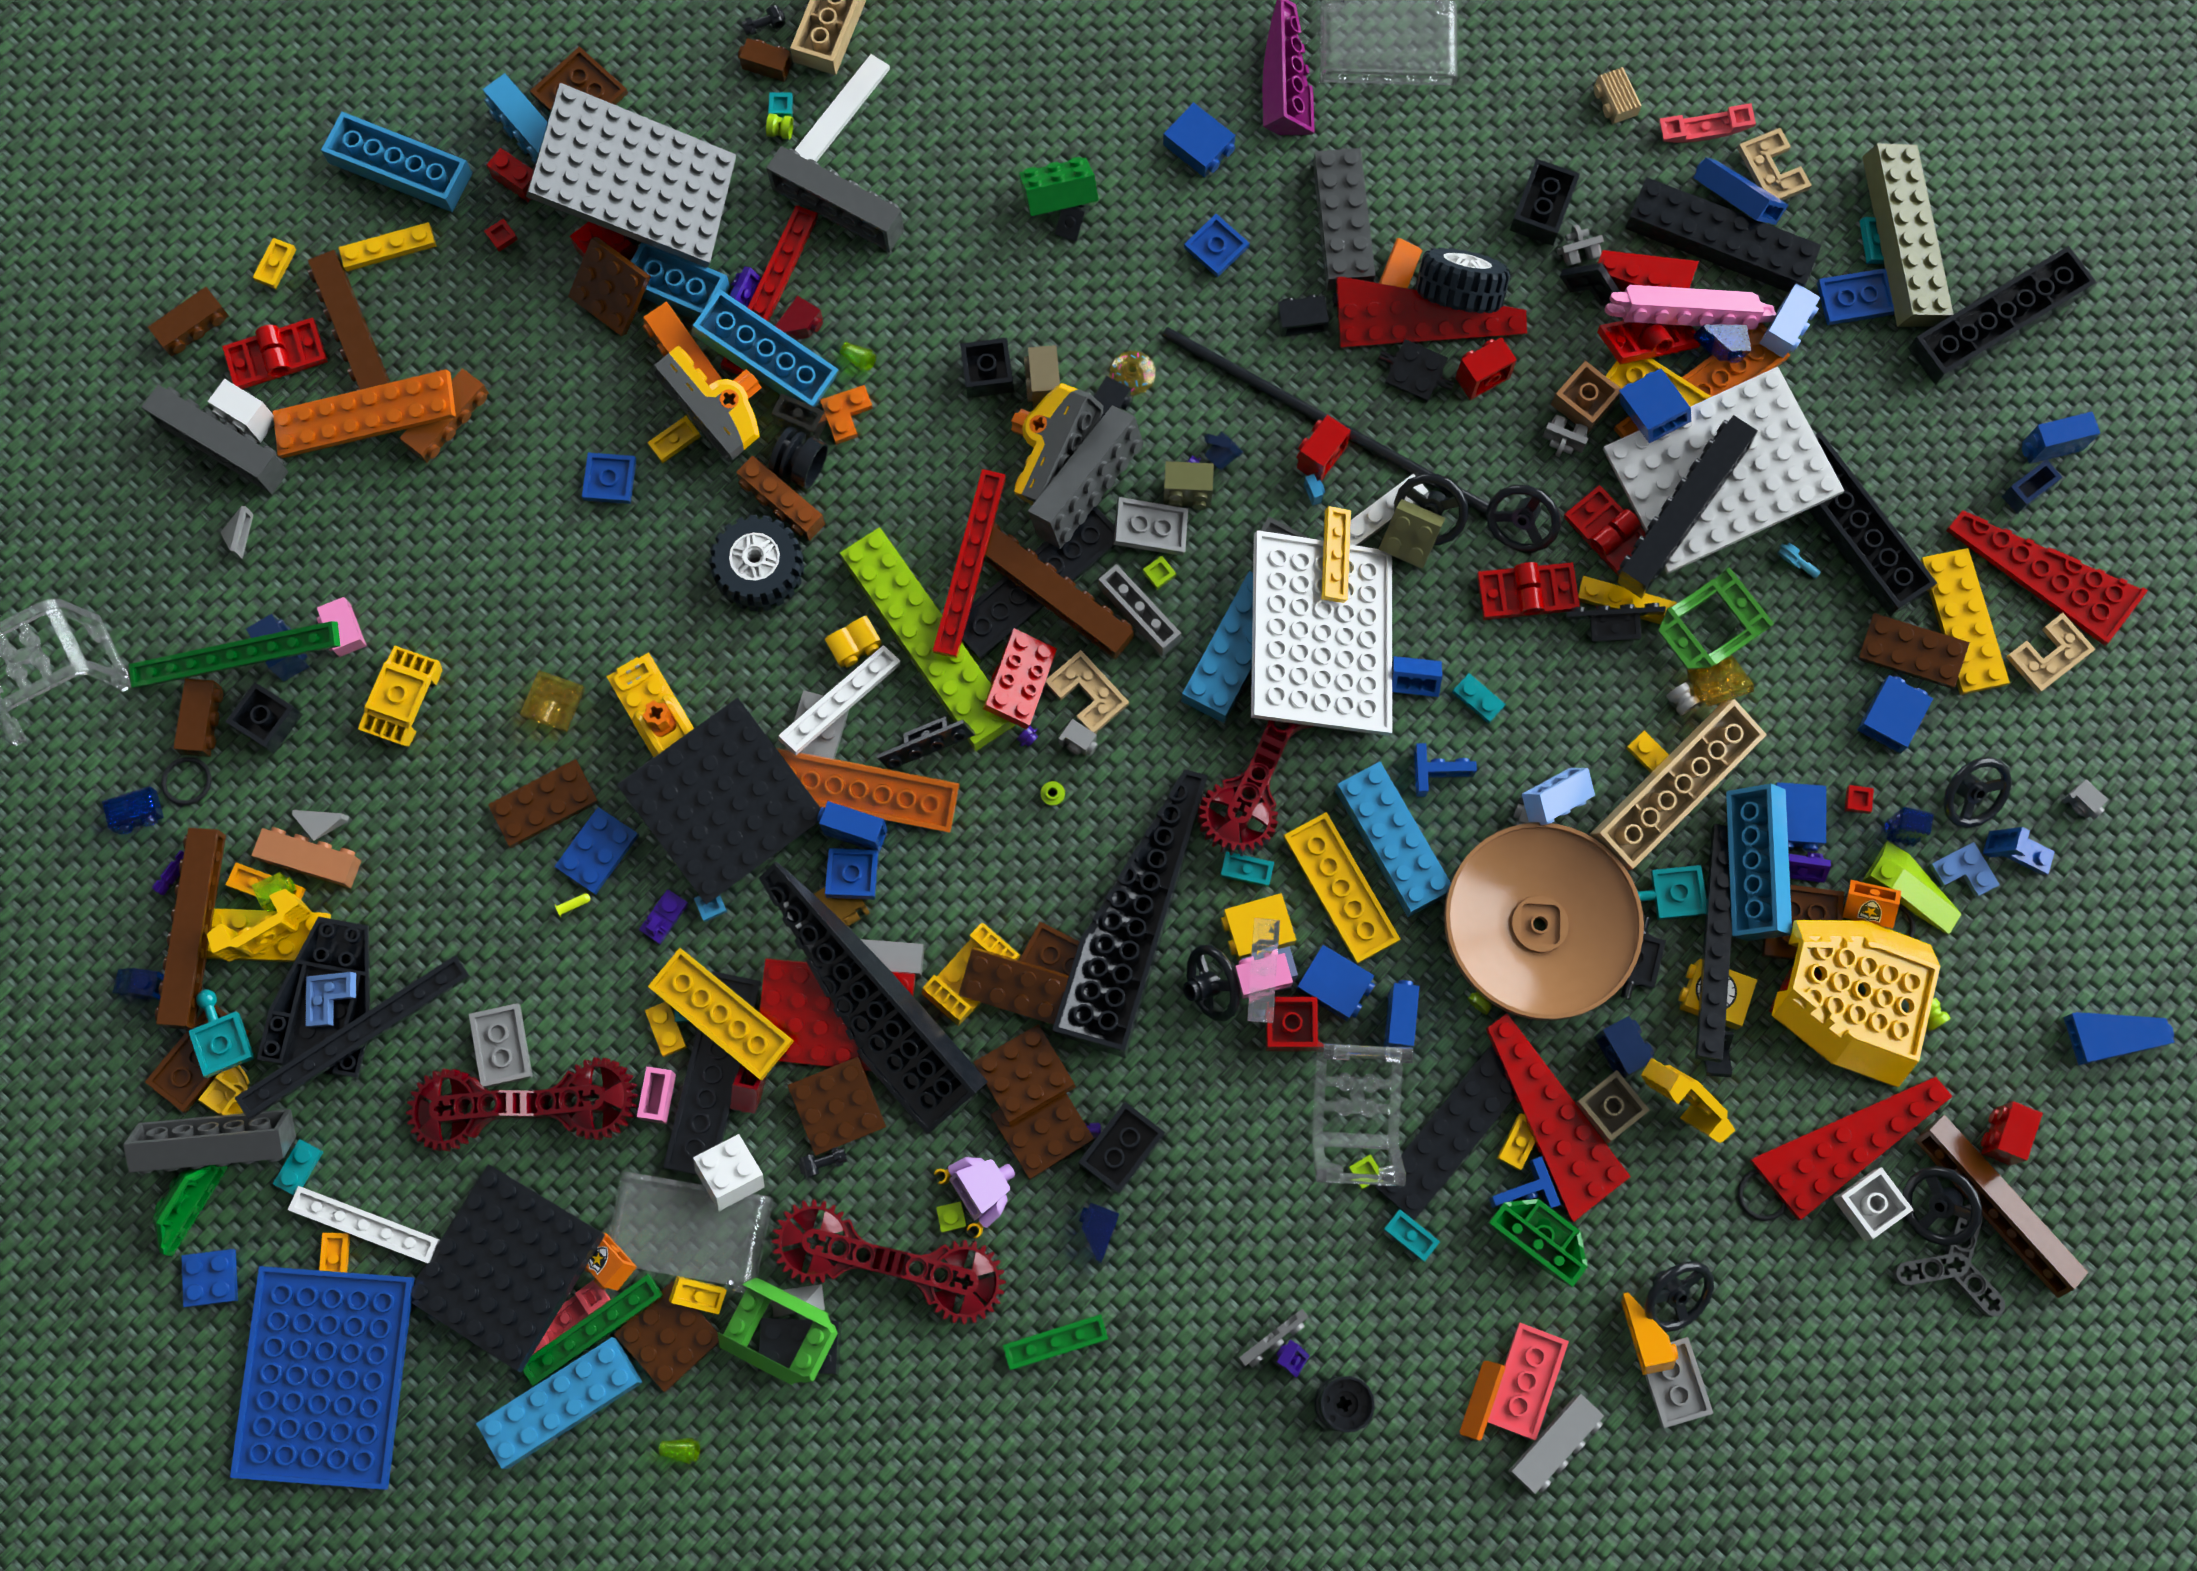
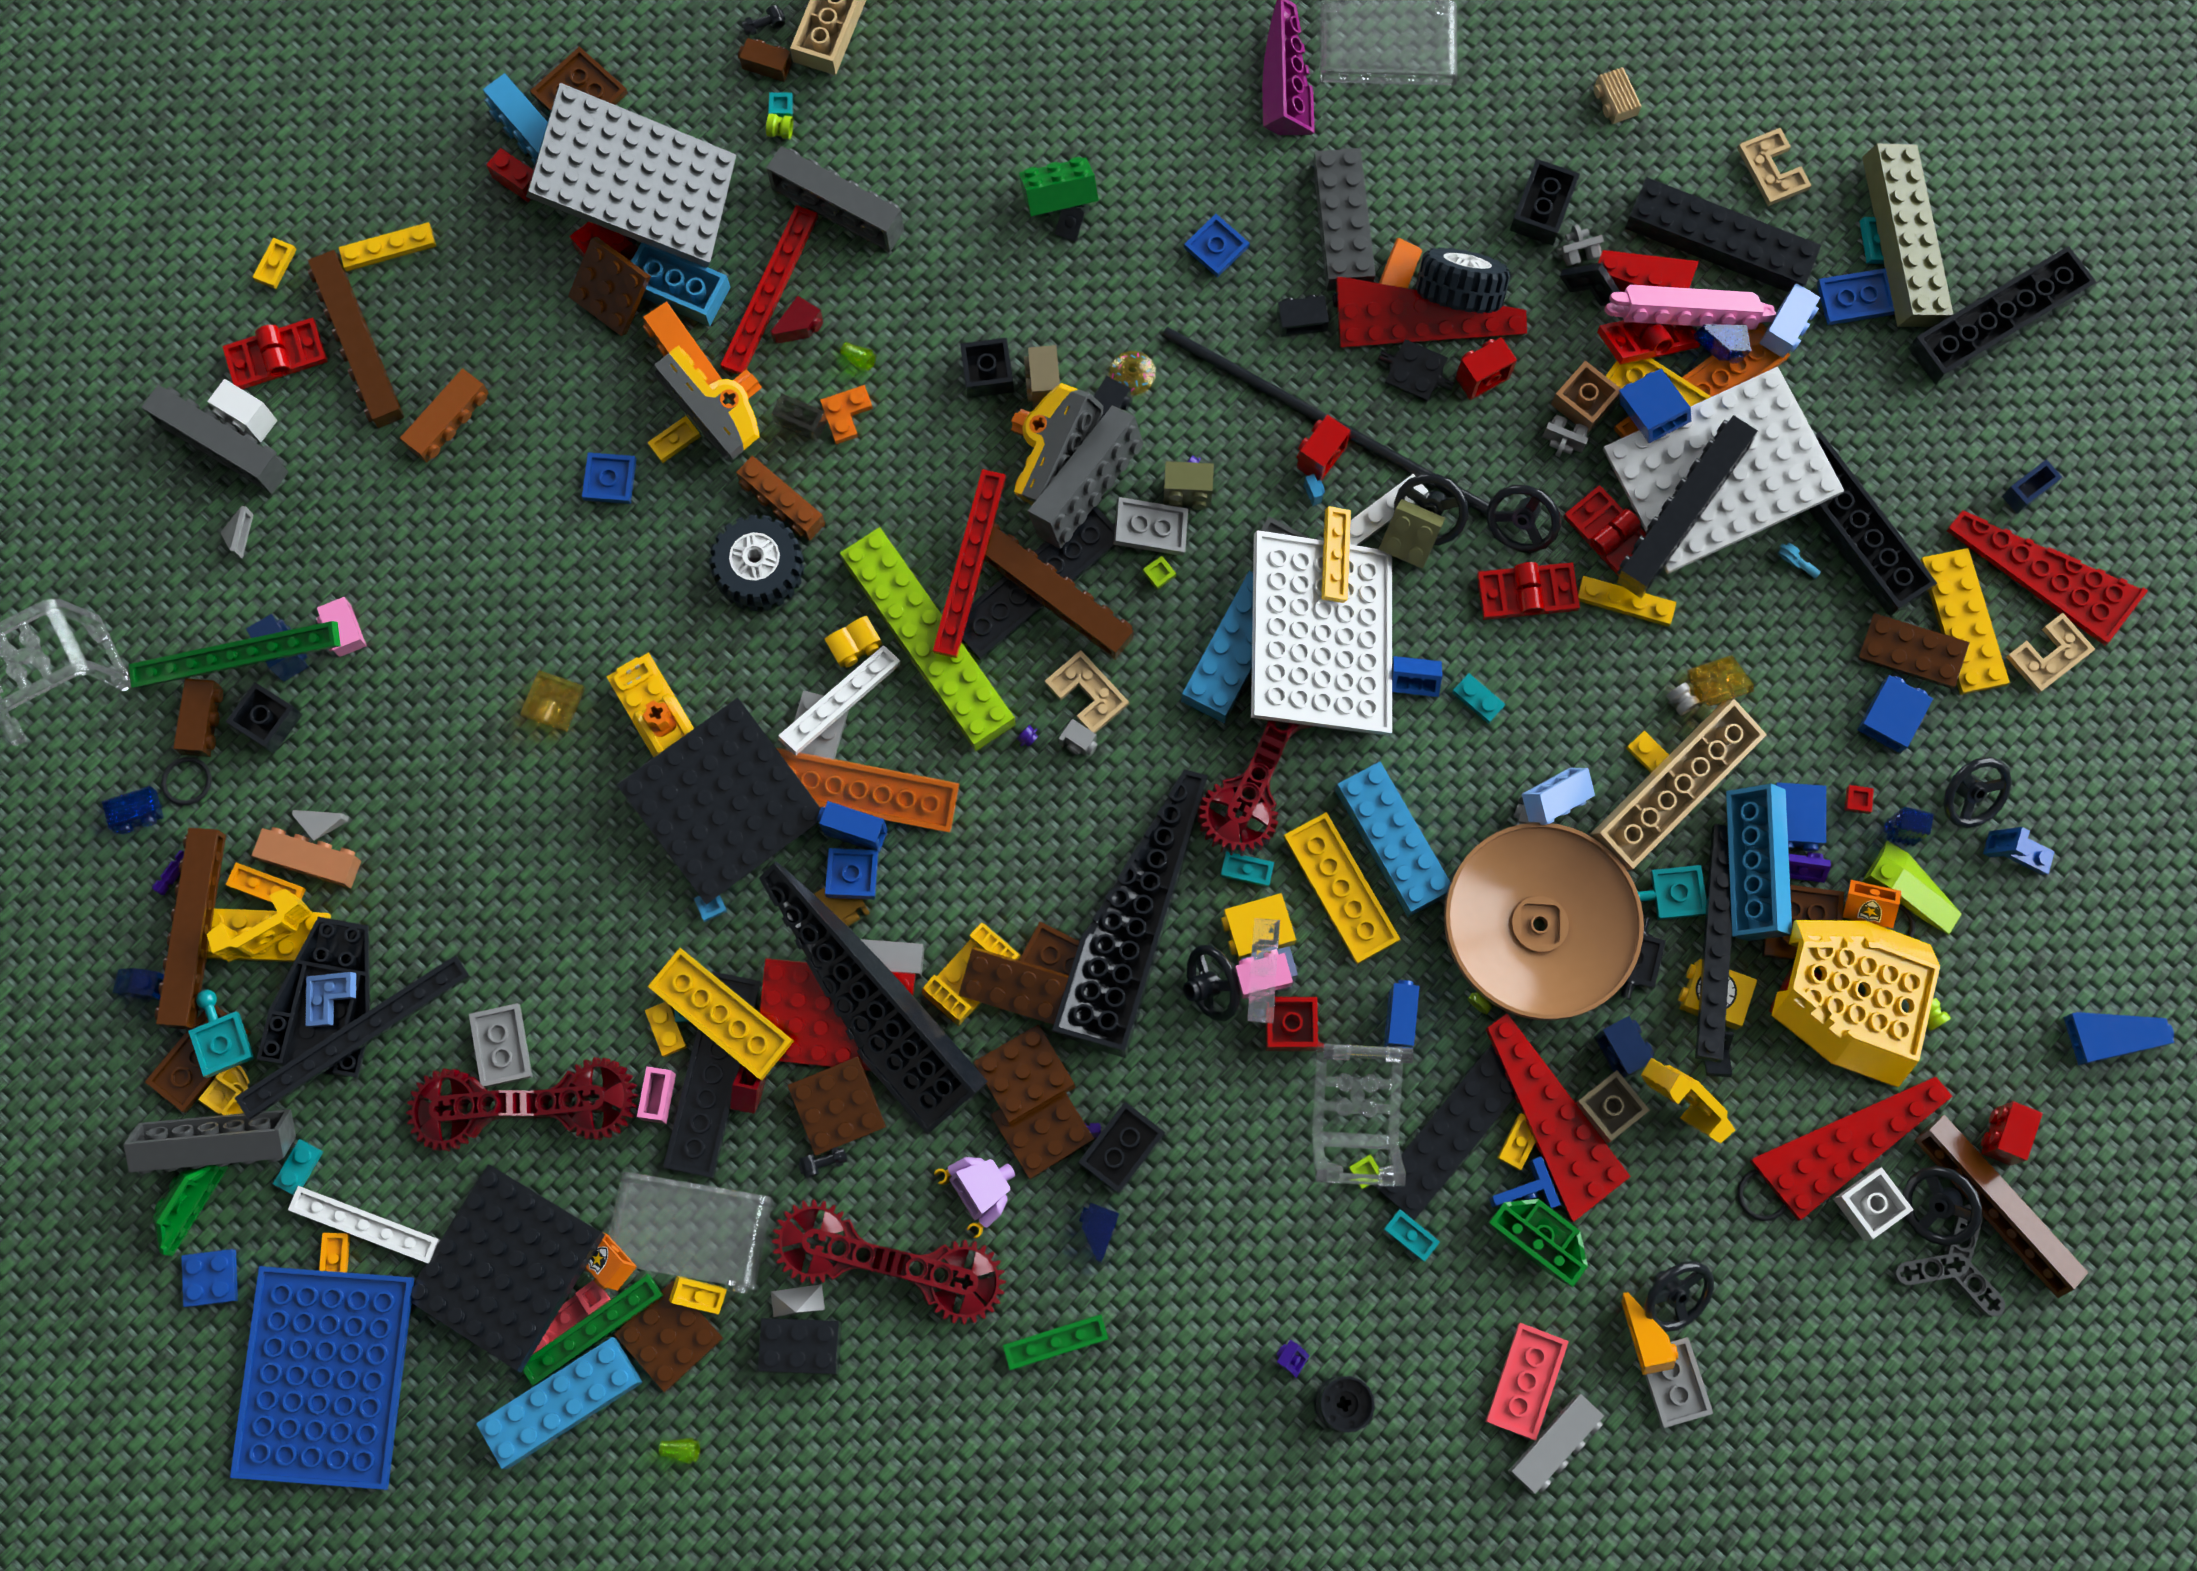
reddish brown brick [148,287,229,357] -> none
clear neon green brick [252,872,296,912] -> none
orange plate [273,369,456,458] -> none
dark azure brick [321,112,473,212] -> none
yellow plate [358,646,443,747] -> none
red plate [484,218,518,252] -> none
reddish brown plate [488,759,599,848] -> none
blue plate [554,807,639,895] -> none
neon yellow piece [554,894,591,918] -> none
dark purple hinge [639,889,689,944] -> none
dark azure brick [691,289,839,414] -> none
white brick [693,1134,764,1211] -> none
bright green wedge [717,1277,838,1385] -> none
dark purple hinge [730,266,761,308] -> none
black wheel [769,427,828,489] -> none
white tile [795,54,890,162] -> none
black bracket [877,716,975,770] -> none
lime plate [936,1201,967,1233] -> none
plate [983,628,1057,730] -> none
lime plate [1041,781,1065,806] -> none
light grey brick [1098,564,1181,657] -> none
blue brick [1163,102,1235,178] -> none
dark blue piece [1204,431,1243,471] -> none
light grey wing [1238,1309,1308,1367] -> none
blue brick [1296,945,1375,1021] -> none
blue bracket [1414,743,1477,797] -> none
orange slope [1459,1361,1505,1441] -> none
black bracket [1566,603,1666,642] -> none
bright green wedge [1658,567,1774,669] -> none
coral slope [1659,103,1756,143] -> none
blue slope [1693,157,1788,225] -> none
medium blue plate [1929,842,2000,898] -> none
blue brick [2022,412,2100,464] -> none
light grey brick [2061,779,2108,820] -> none

